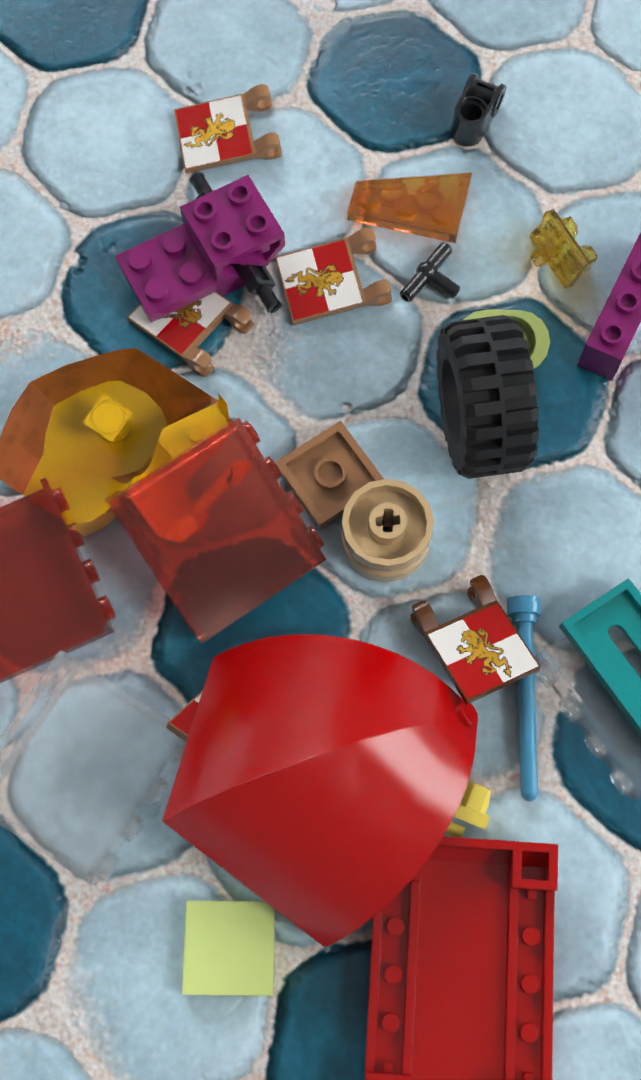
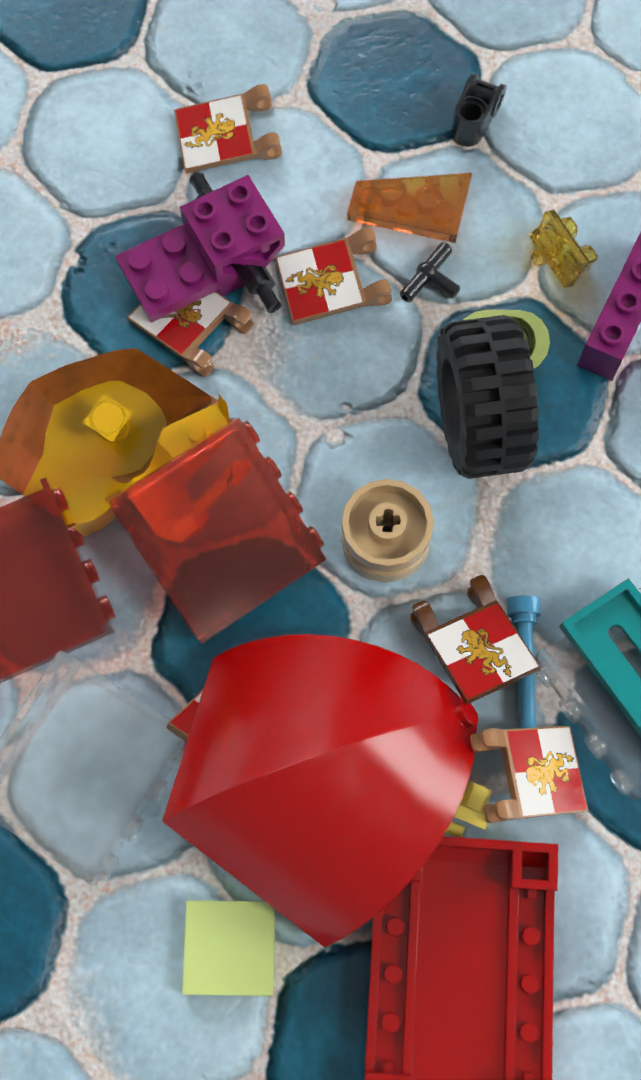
medium nougat plate [274,421,384,530] -> none
none -> flag [470,726,588,823]

